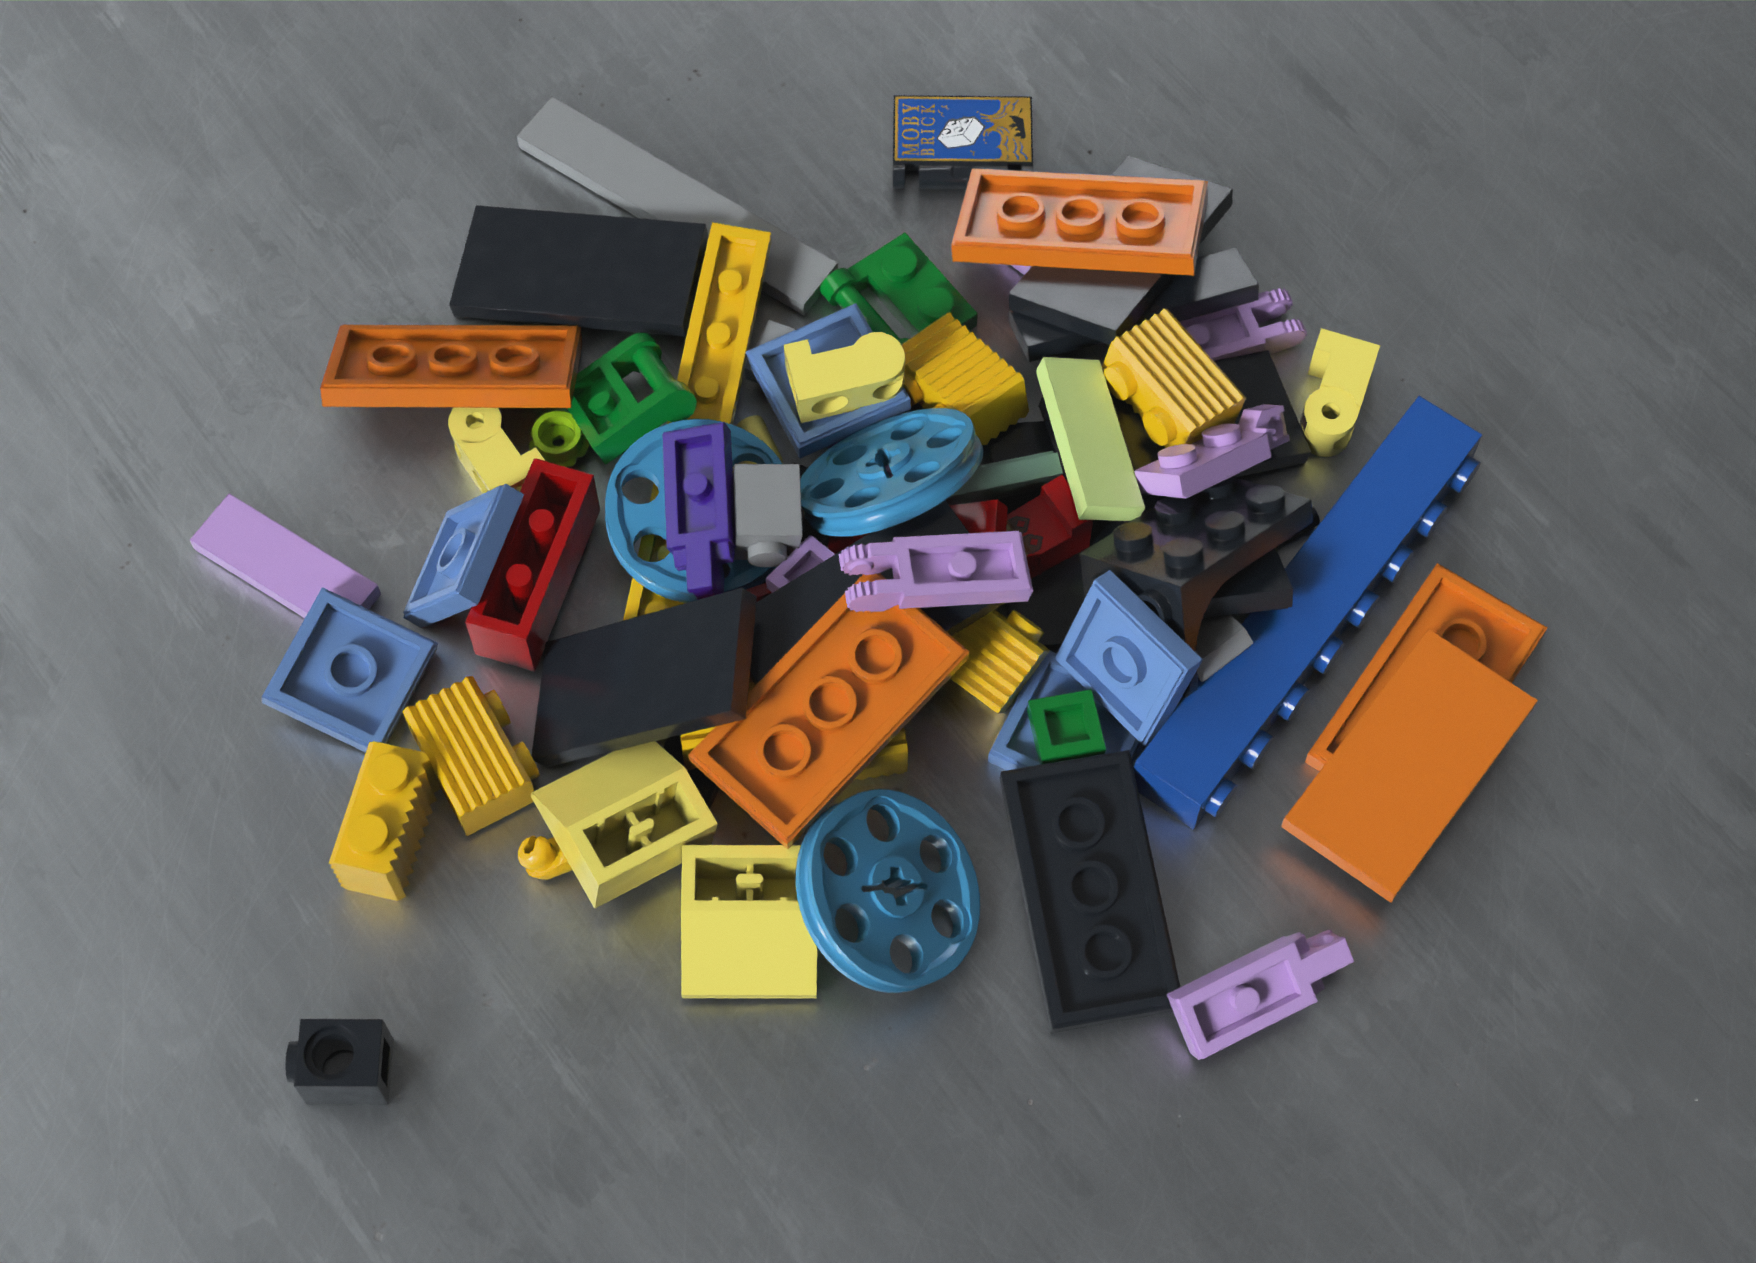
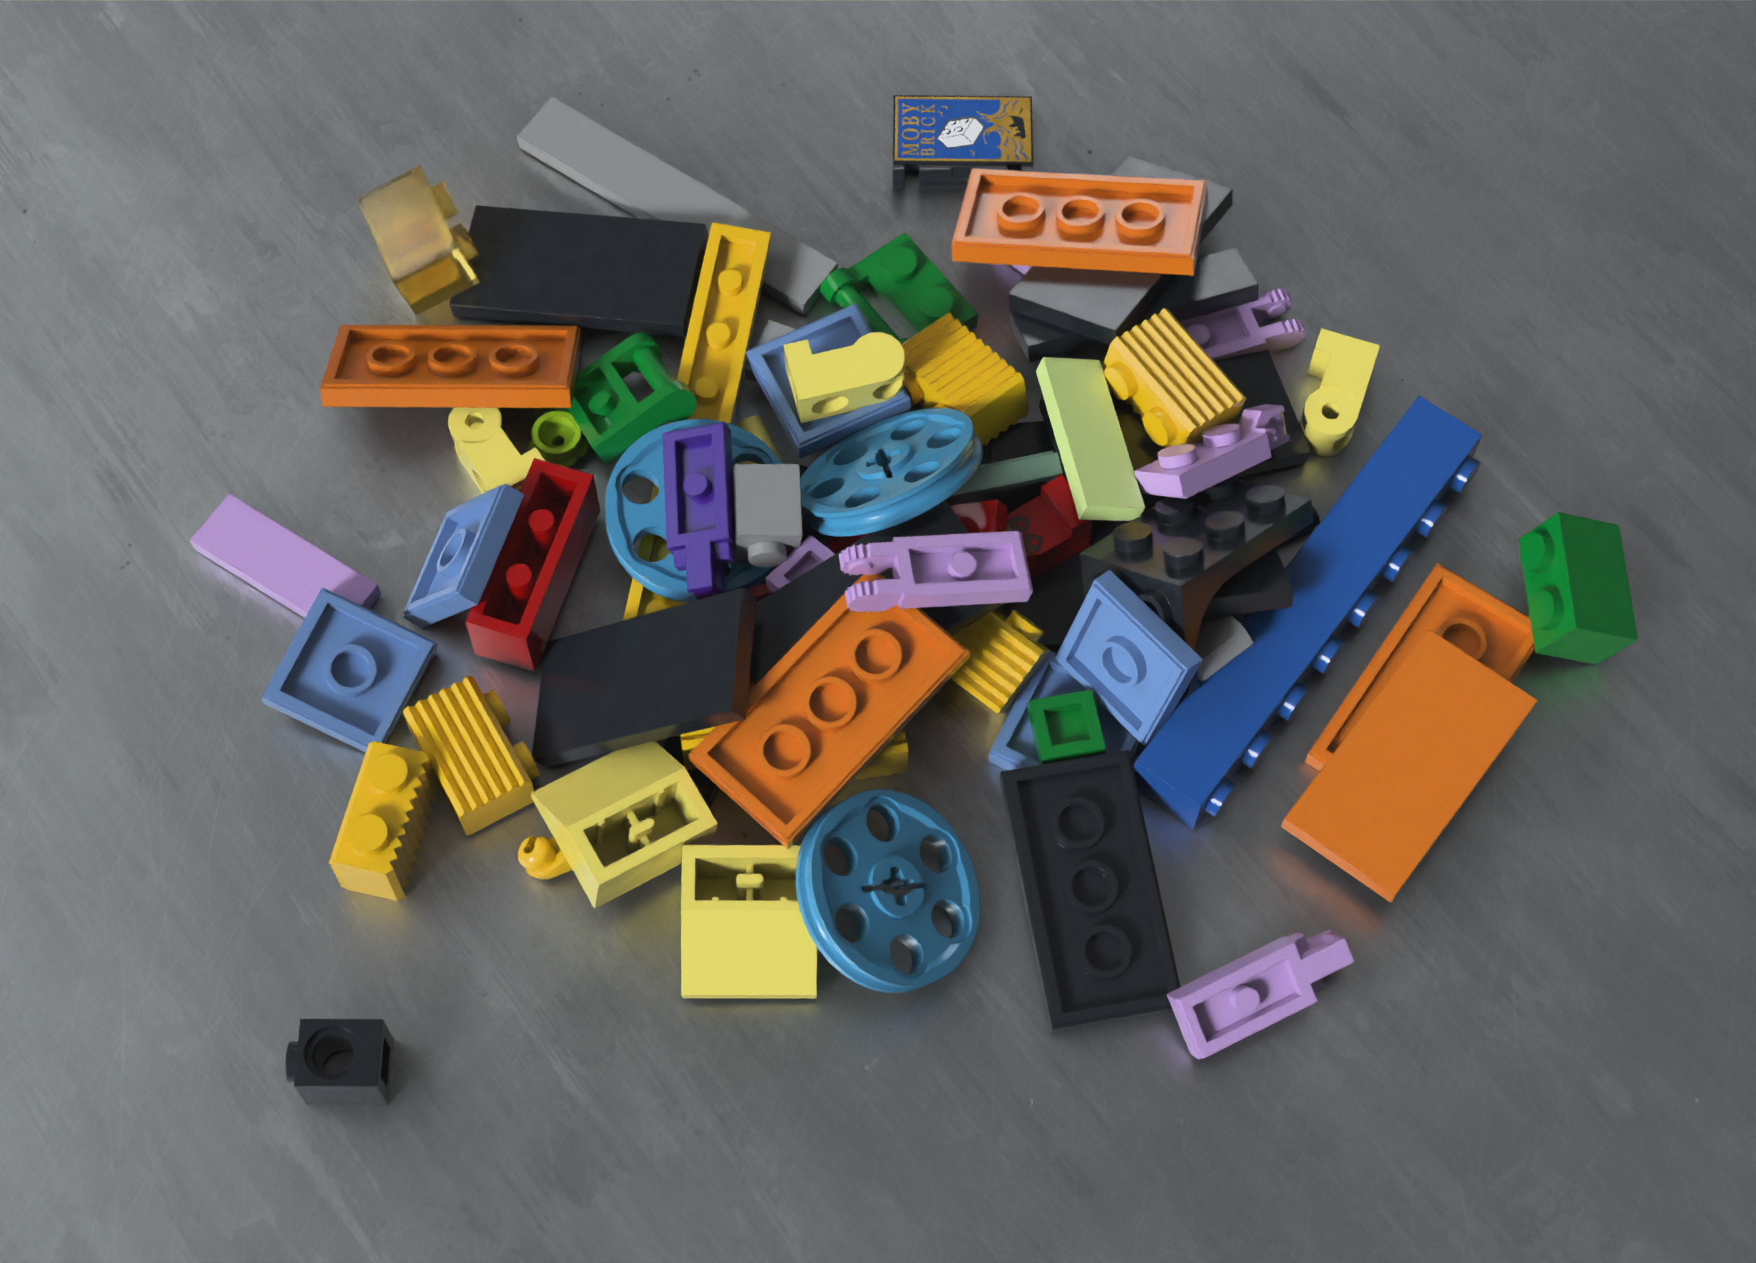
none -> clear yellow brick [356,165,480,316]
none -> green brick [1519,512,1638,665]

